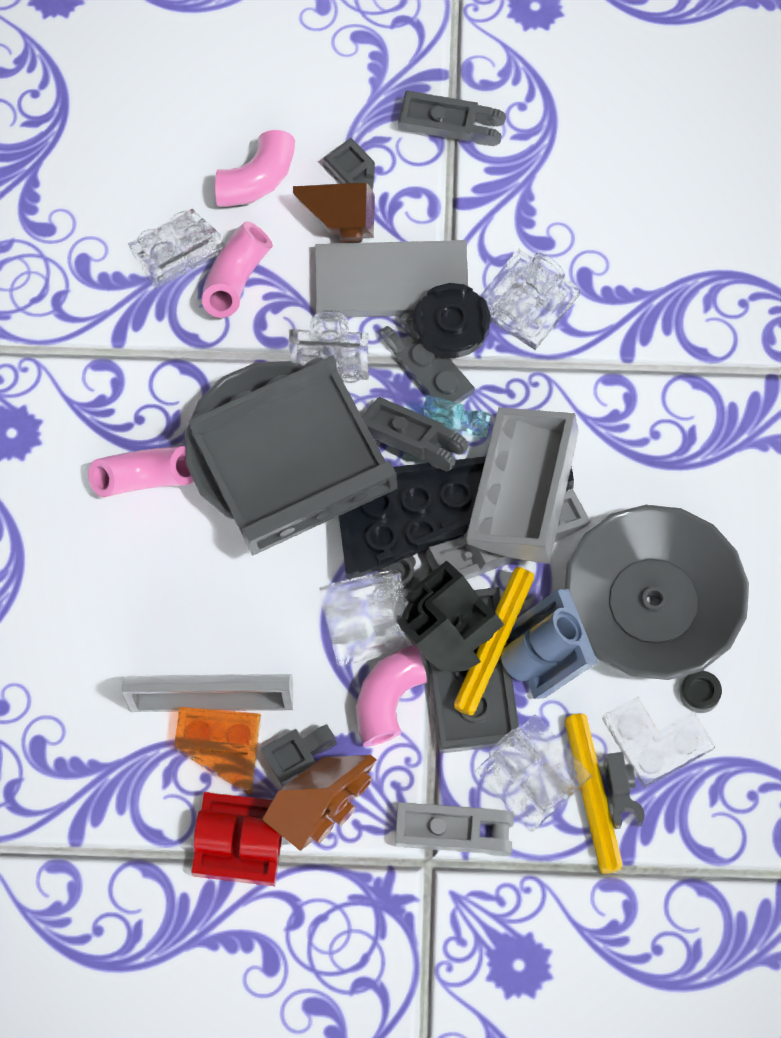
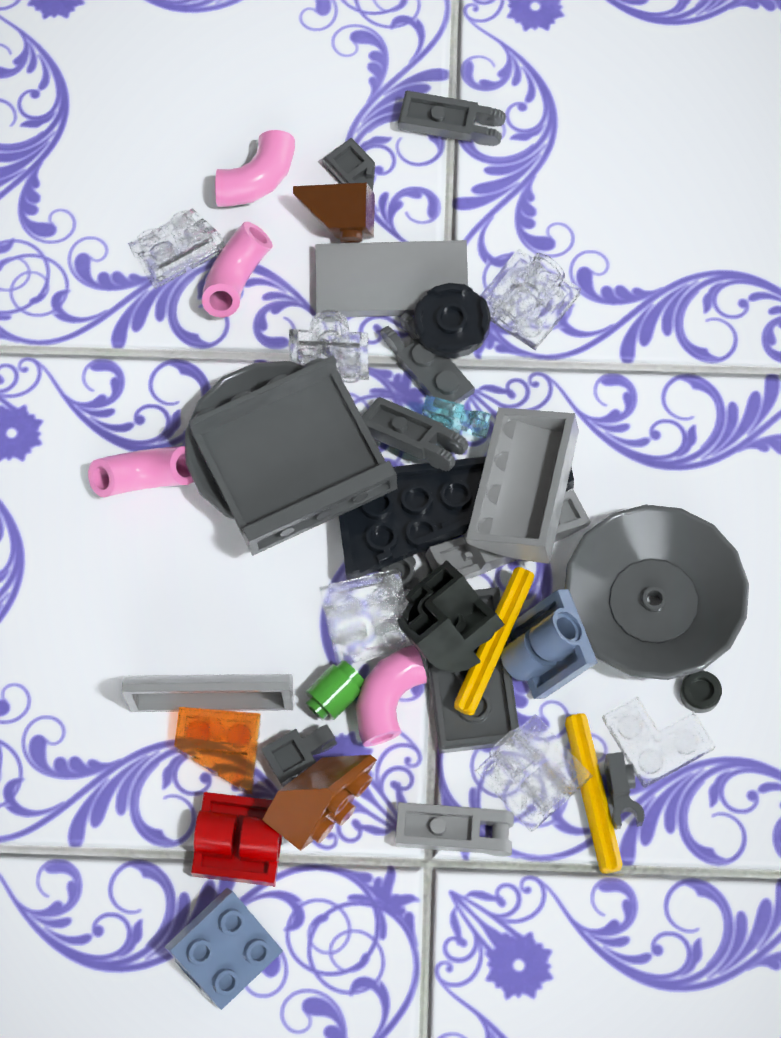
none -> sand blue plate [165,888,283,1010]
none -> bright green brick [305,660,364,720]

